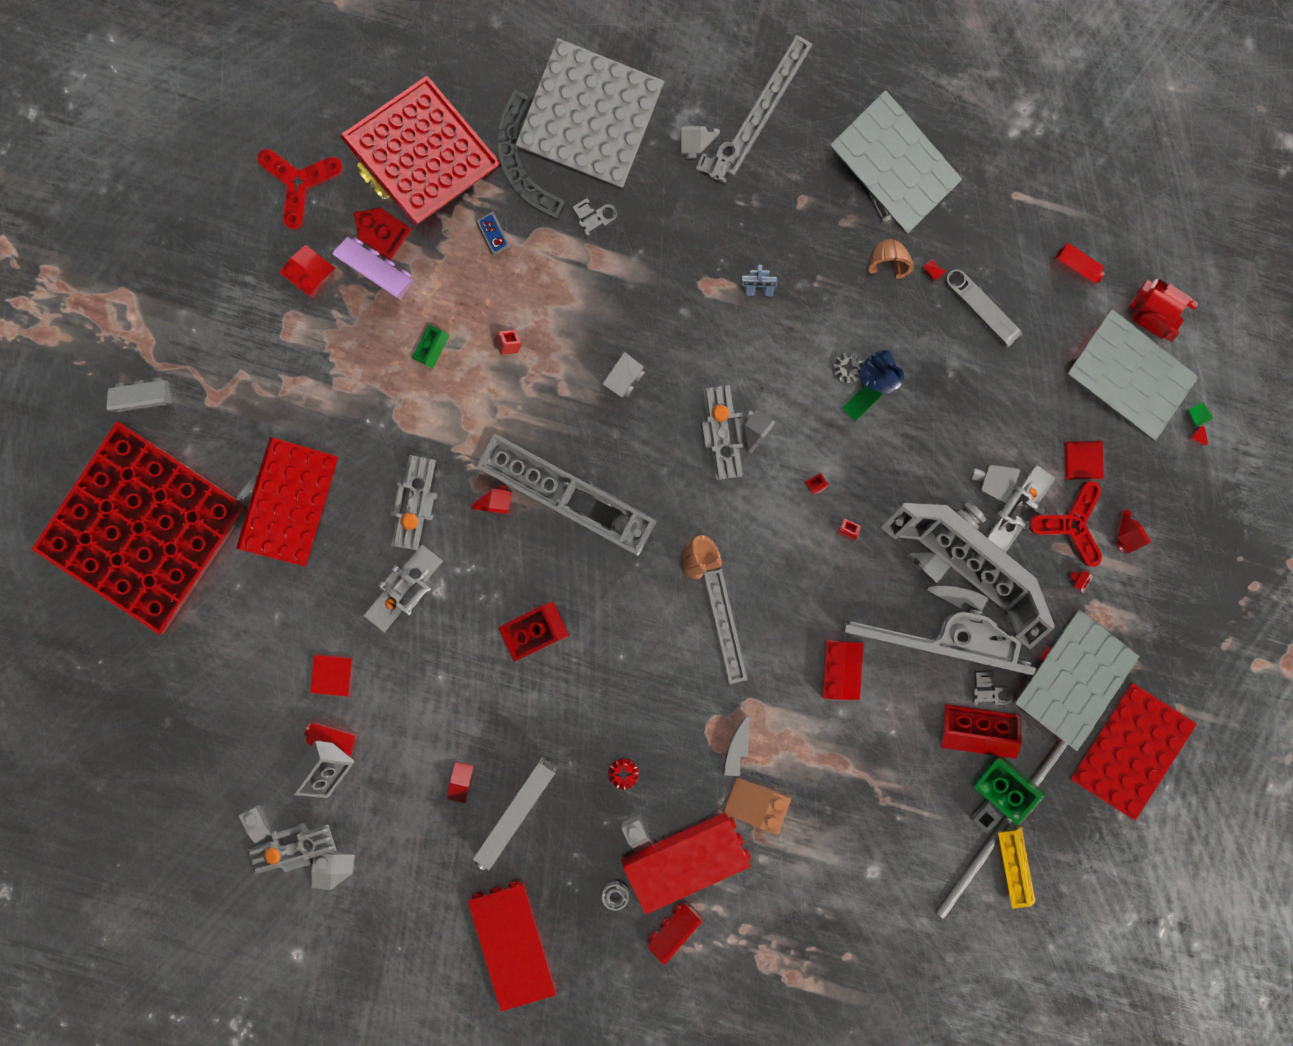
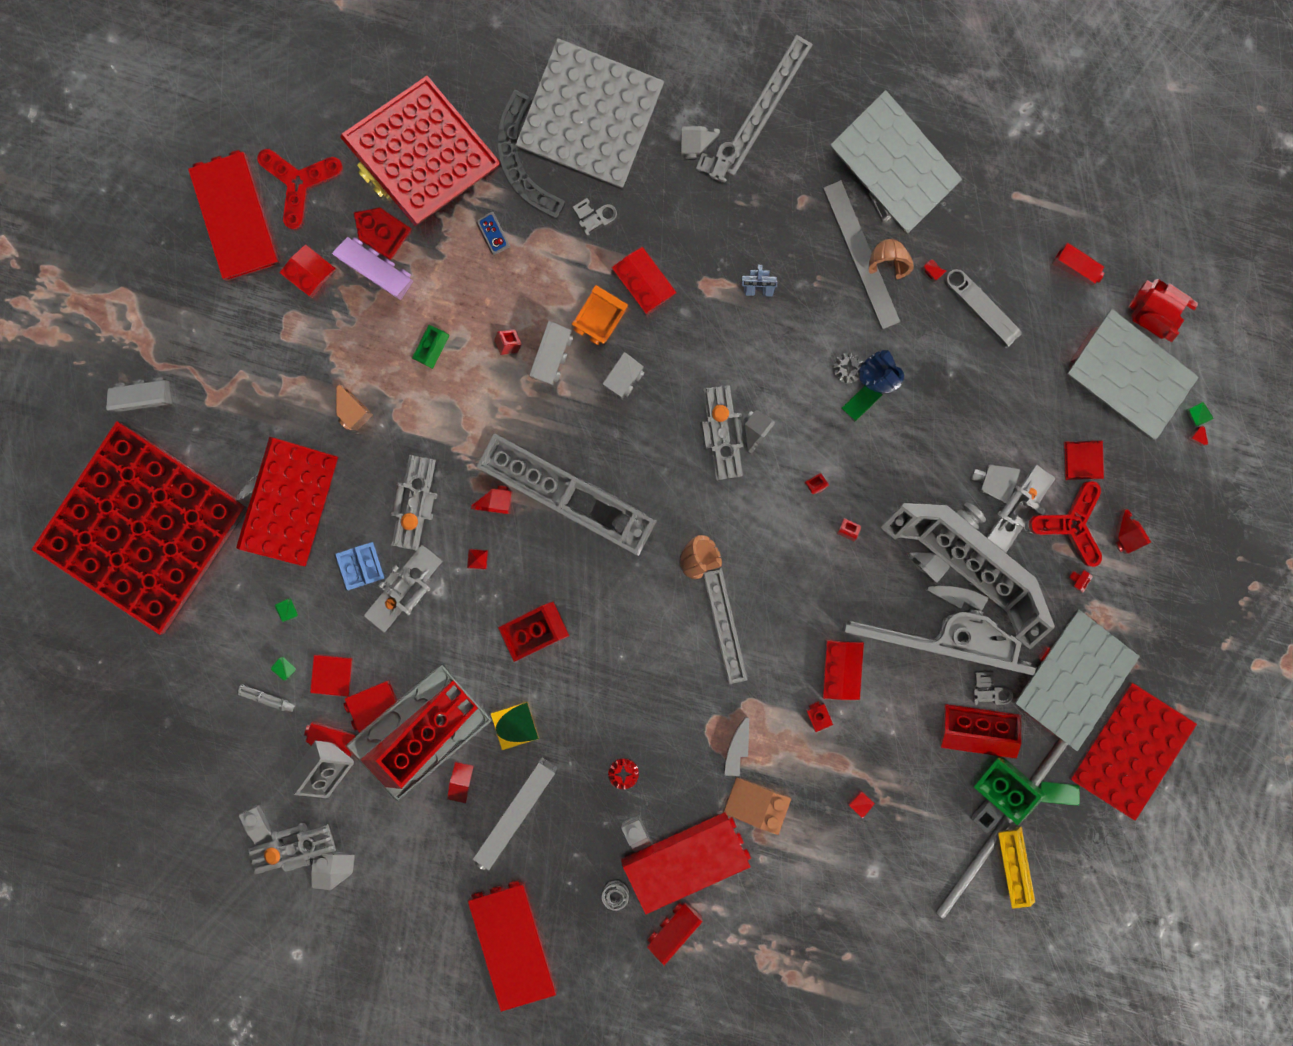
none -> red brick [188,150,280,281]
none -> light grey piece [237,685,295,713]
none -> green slope [271,657,296,681]
none -> green slope [275,598,298,622]
none -> medium blue slope [334,542,384,591]
none -> nougat slope [336,384,373,431]
none -> red panel [343,680,398,733]
none -> piece [345,665,492,801]
none -> red slope [467,549,488,569]
none -> dark green tile [491,702,539,750]
none -> light grey slope [529,321,574,386]
none -> orange panel [572,285,629,346]
none -> red slope [611,247,677,315]
none -> red brick [806,701,833,732]
none -> light grey tile [823,181,900,329]
none -> red slope [848,790,875,818]
none -> green slope [1040,782,1080,806]

